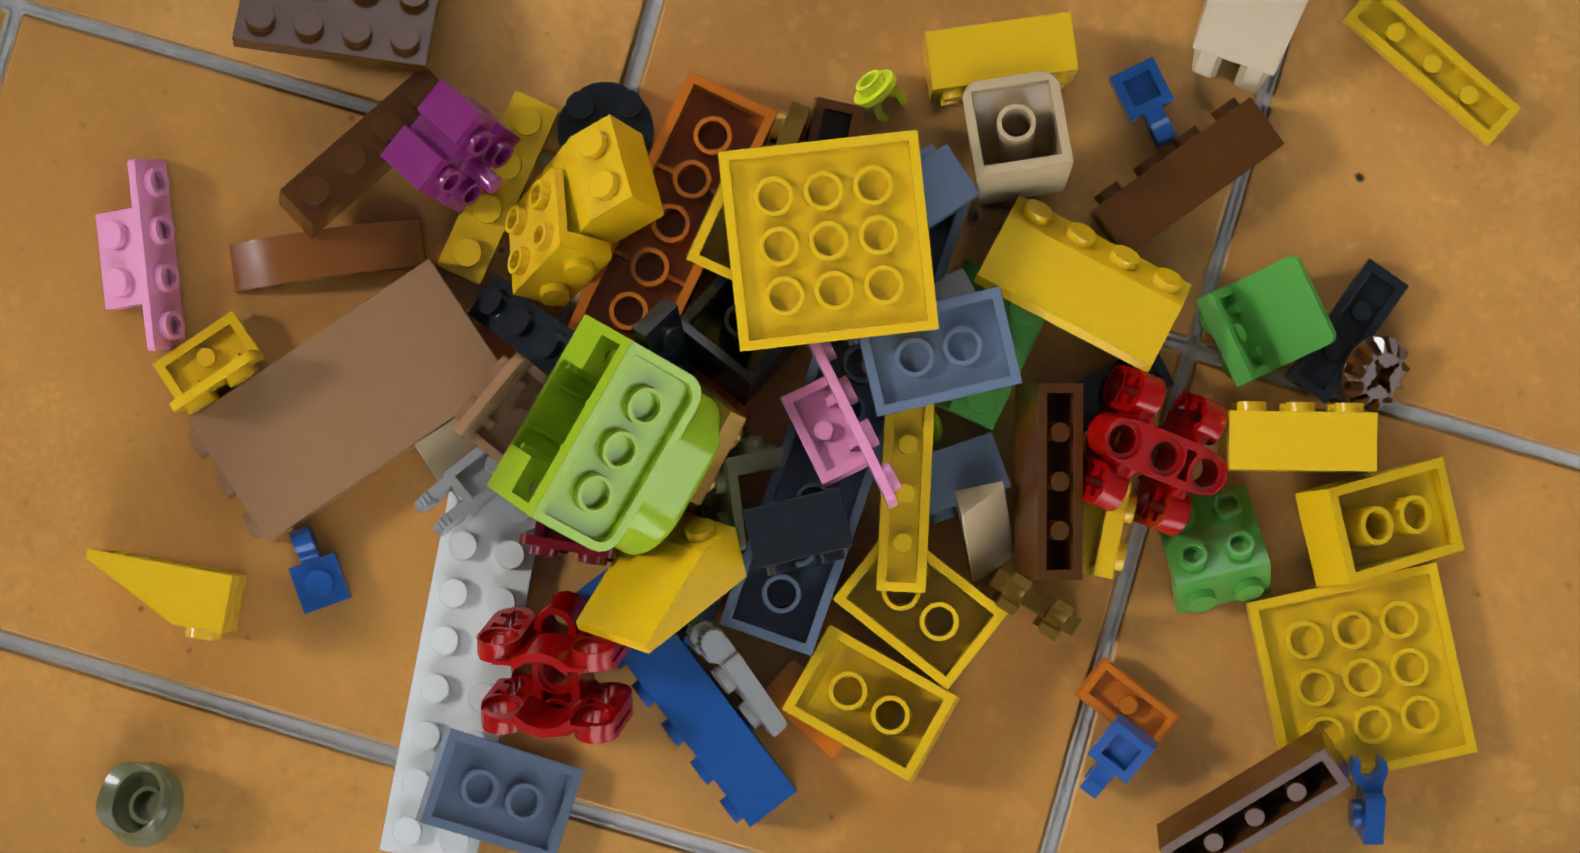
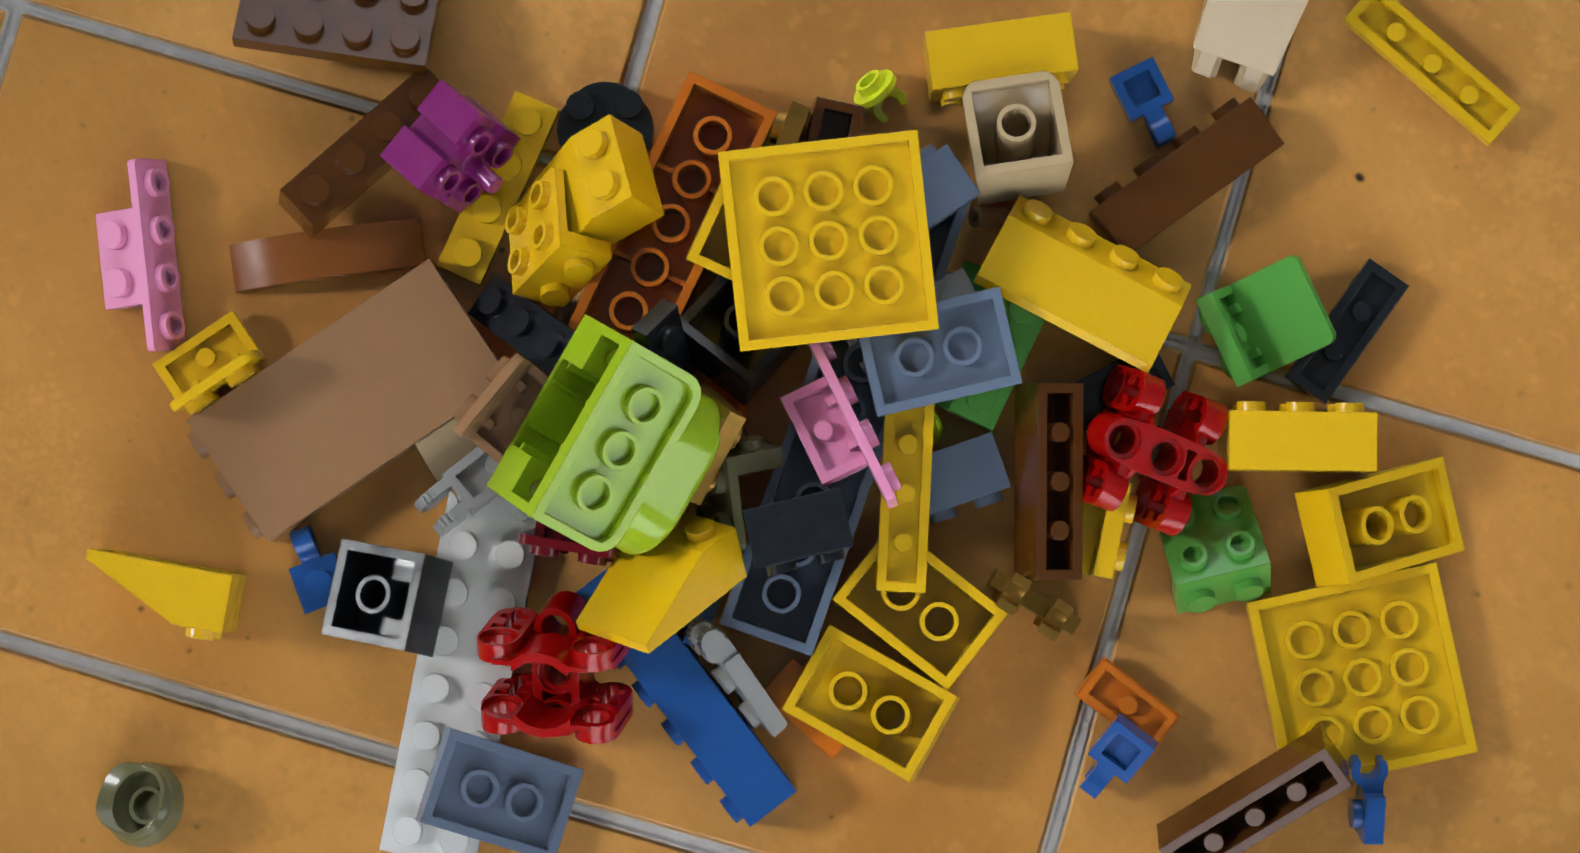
tan slope [955,481,1014,582] -> none
reddish brown gear [1342,334,1410,411] -> none
none -> black brick [321,539,453,657]

